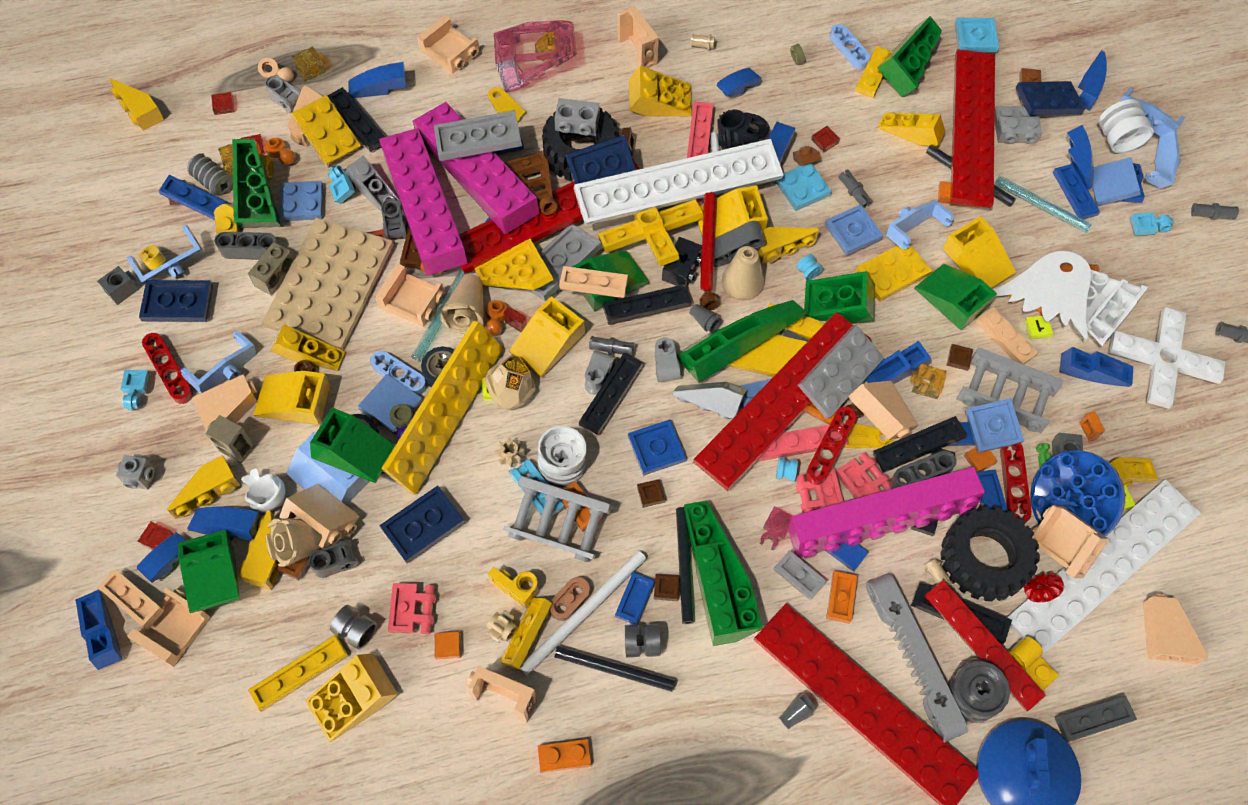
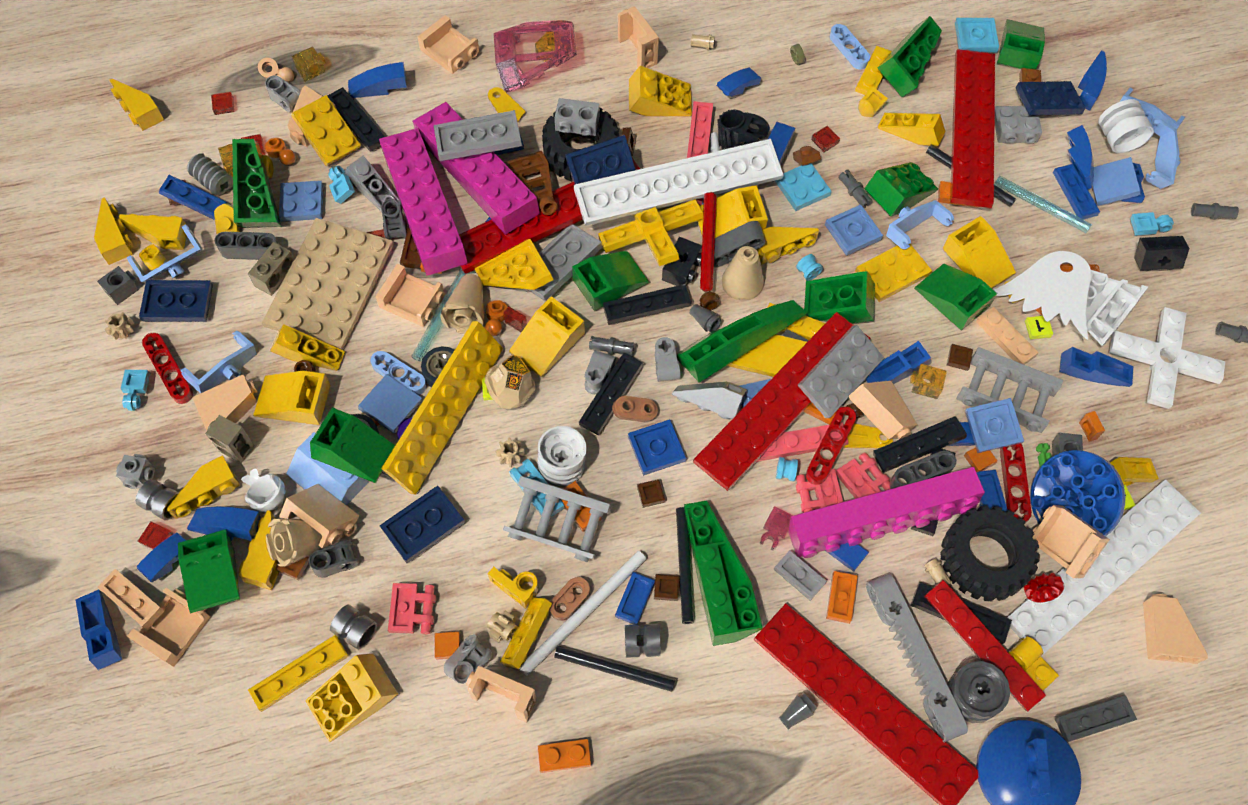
olive tile [390,404,413,428] -> none
light nougat plate [559,266,628,298] -> none
none -> yellow slope [94,197,133,265]
none -> tan gear [104,312,134,340]
none -> yellow slope [119,214,187,250]
none -> flat silver wheel [135,479,179,520]
none -> light grey piece [444,634,492,684]
none -> nougat plate [612,396,658,422]
none -> yellow plate [858,87,888,117]
none -> green slope [864,162,938,216]
none -> green slope [997,19,1045,69]
none -> black brick [1134,236,1190,271]

